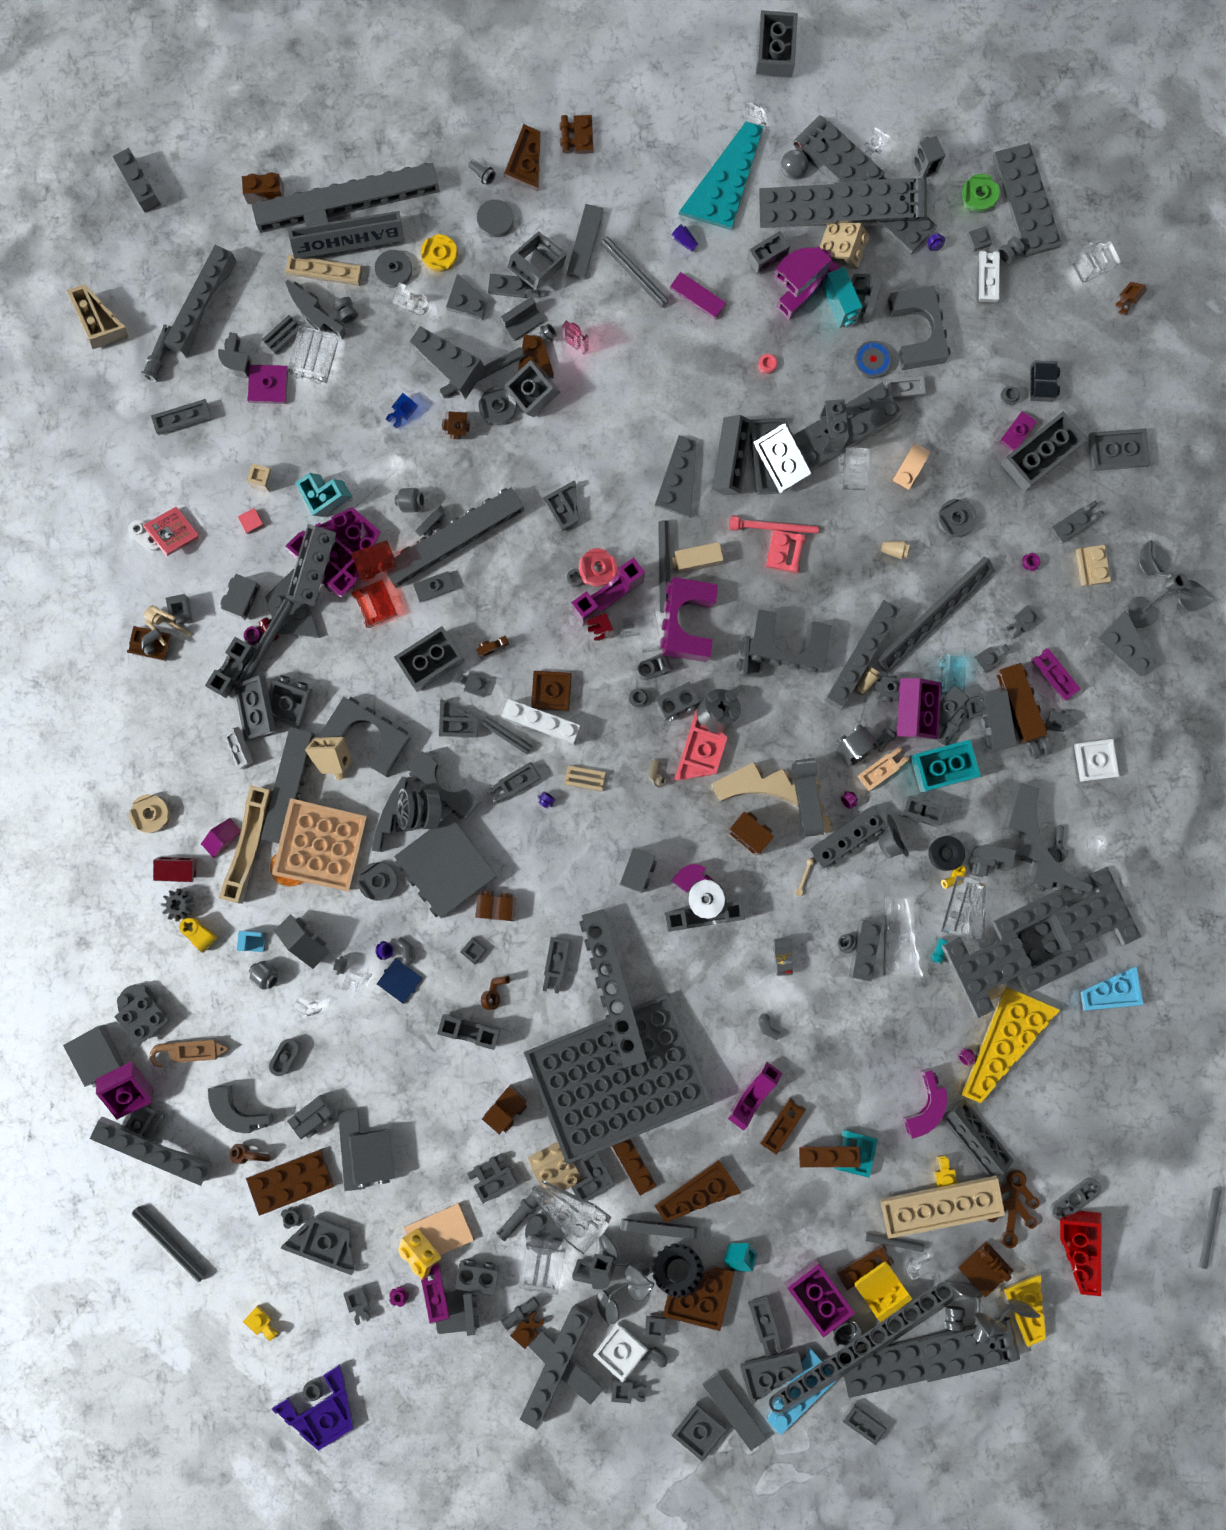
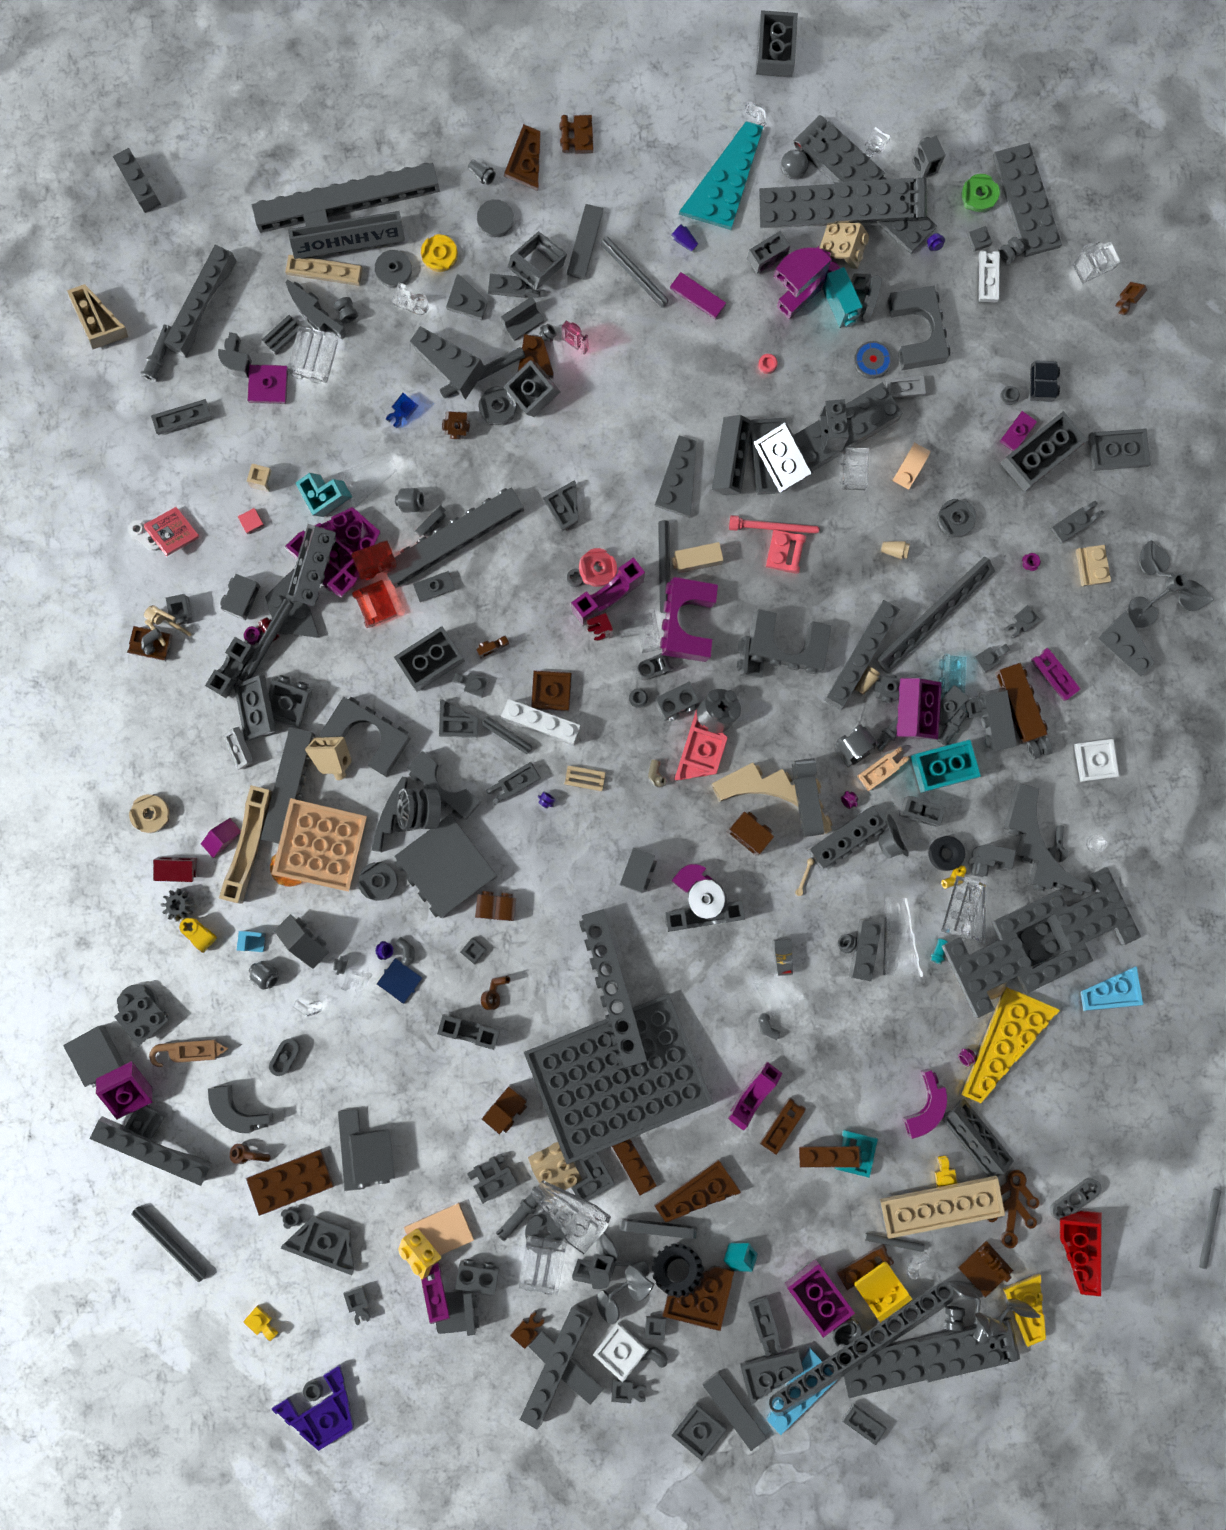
reddish brown brick [242,172,284,204] -> none
dark grey brick [287,1095,335,1139] -> none
magenta plate [389,1287,409,1307] -> none
dark grey pin [501,1296,540,1331] -> none
dark grey hinge [543,937,570,994] -> none
dark grey tile [1046,708,1070,732] -> none

